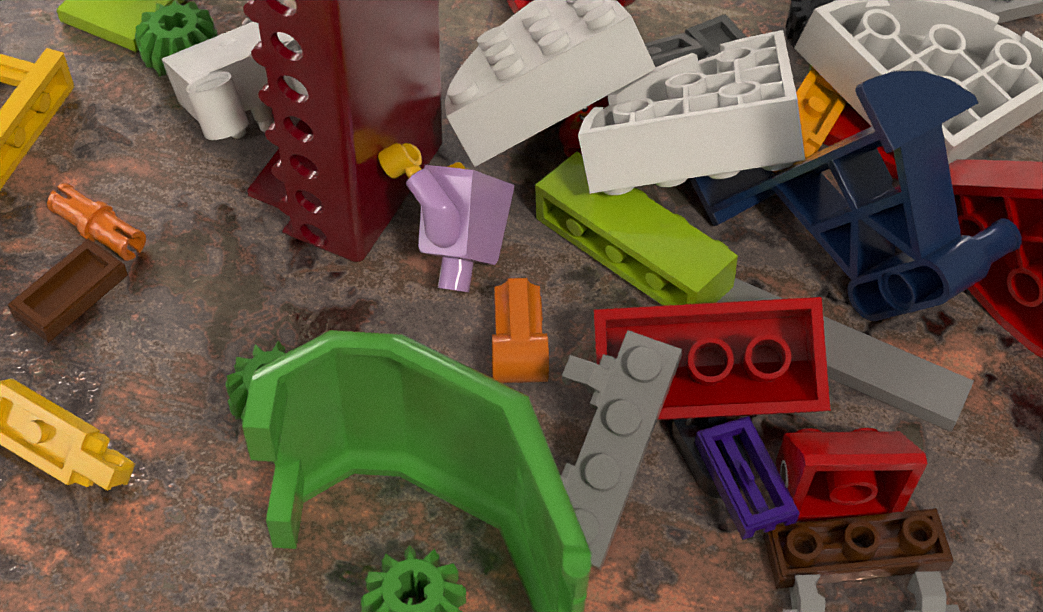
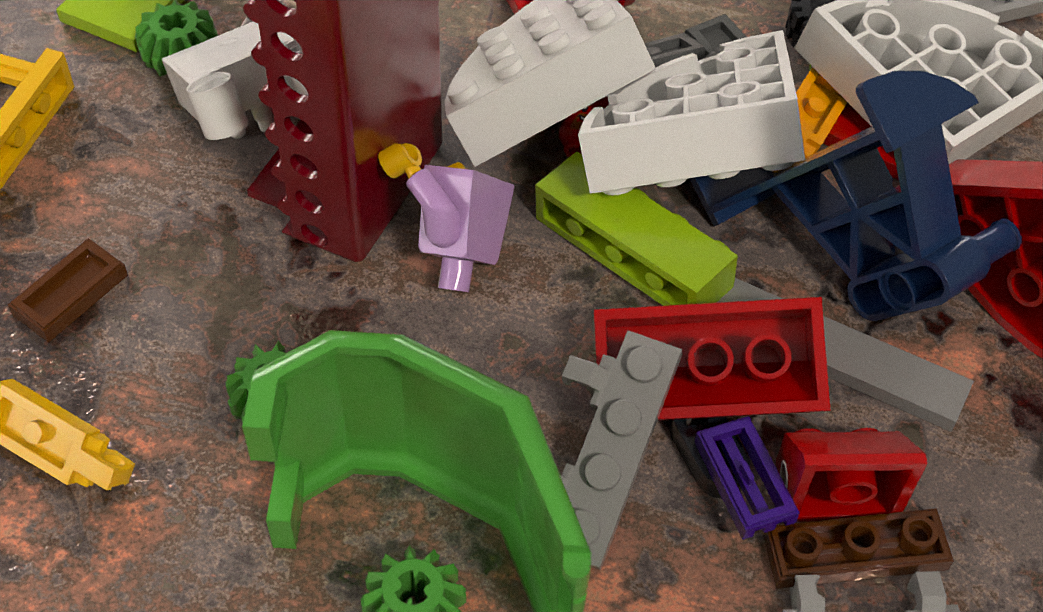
orange pin [47,183,146,261] -> none
orange piece [492,278,549,383] -> none

